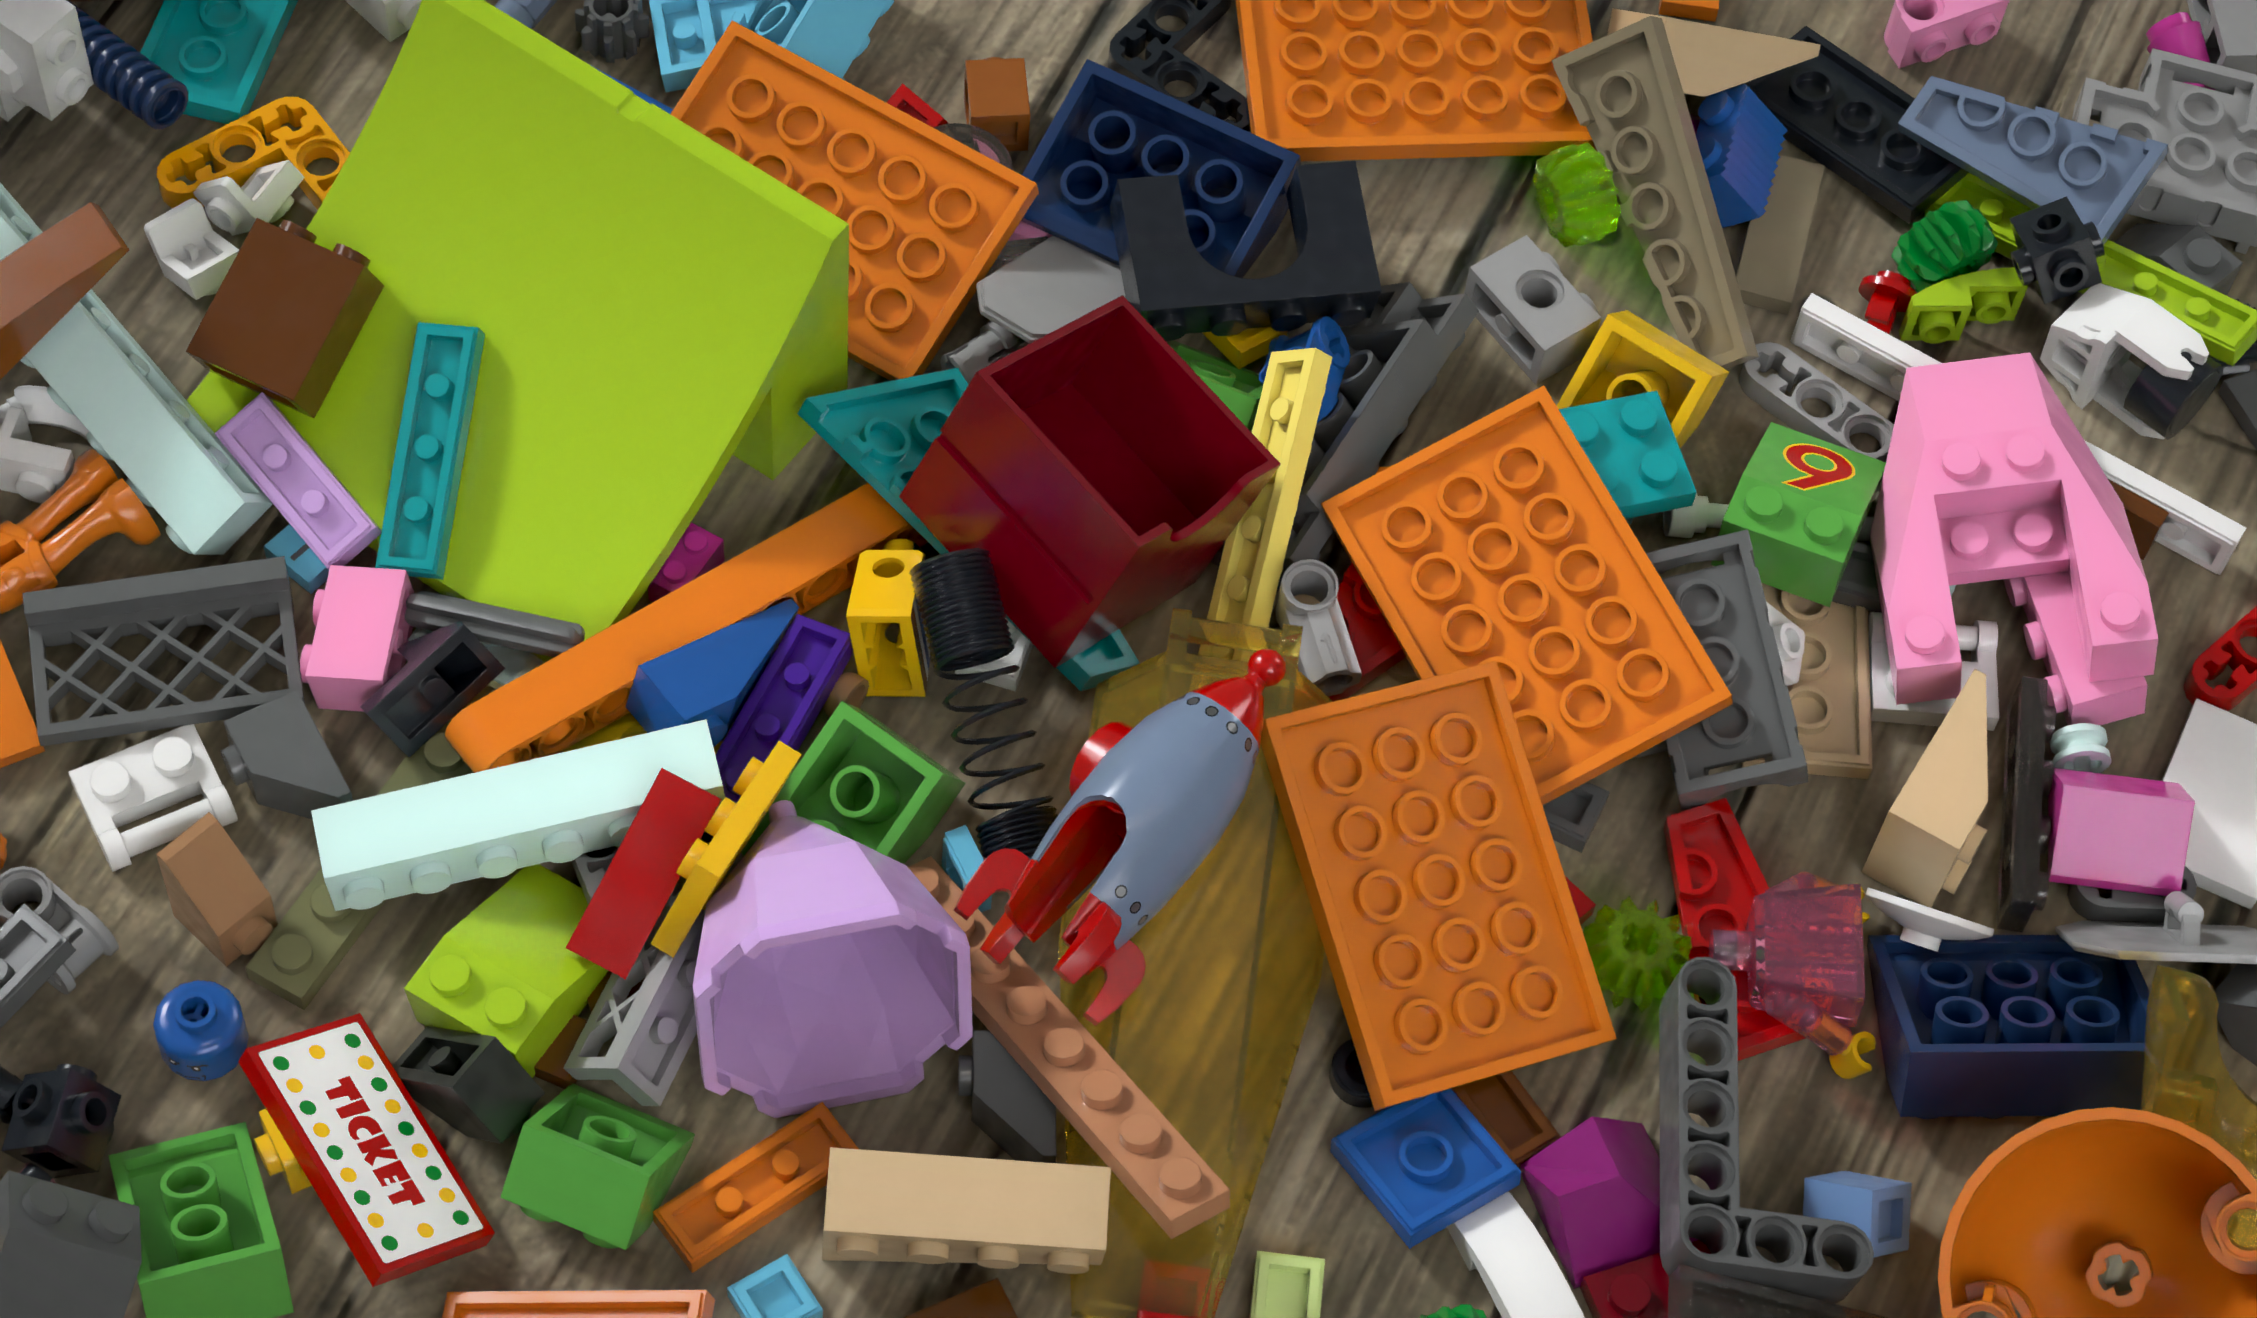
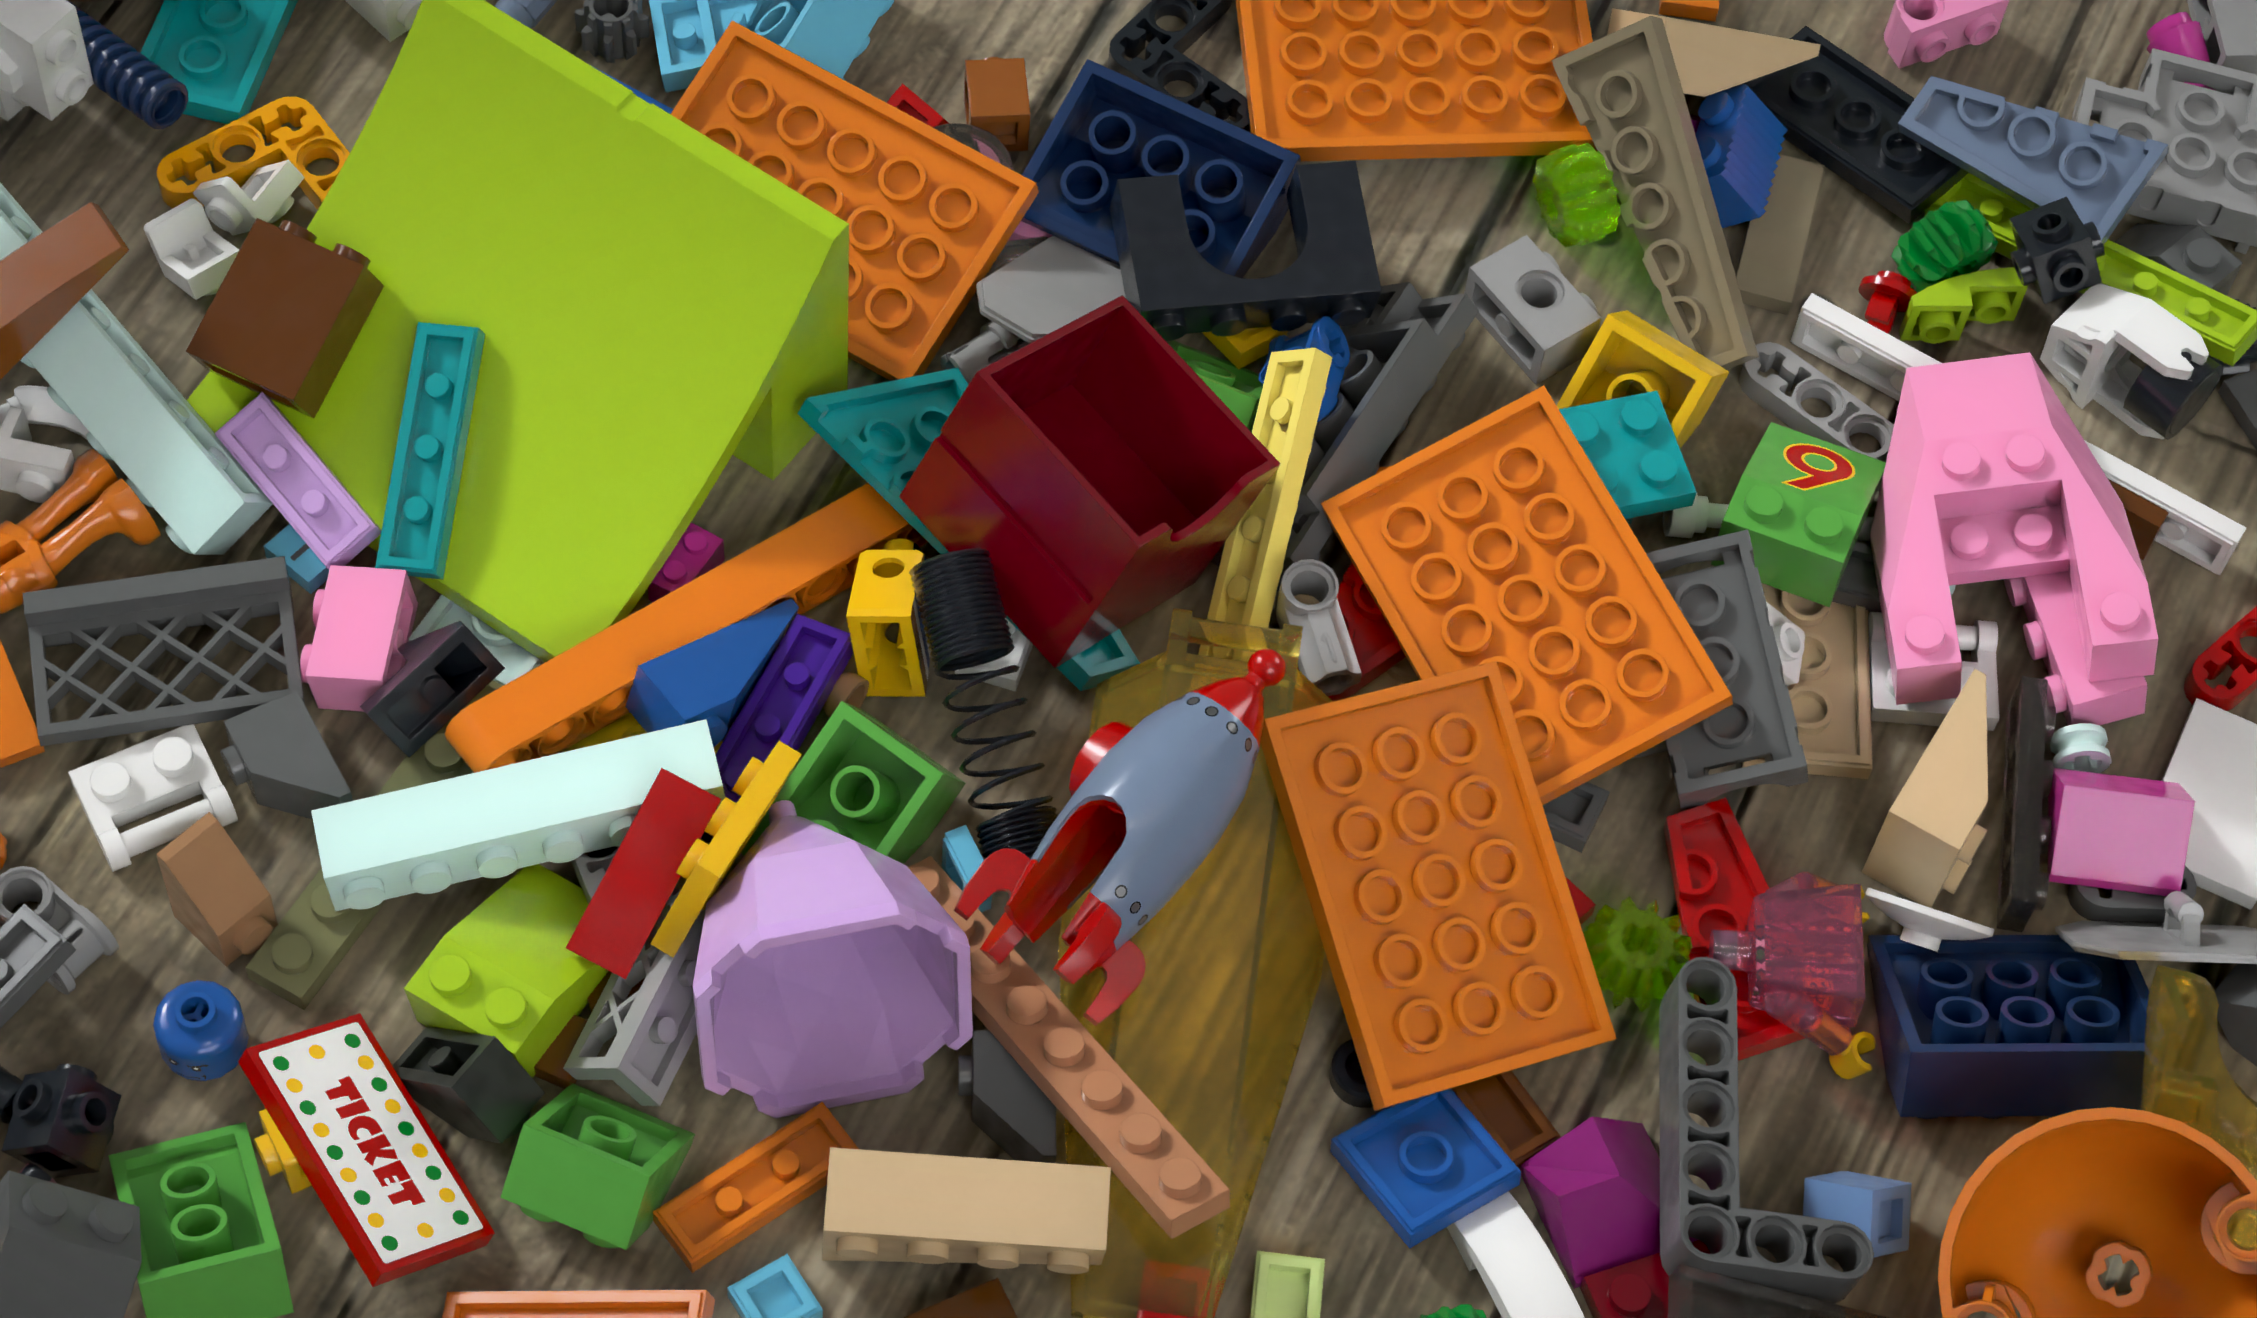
dark grey axle [405,590,585,657] -> none

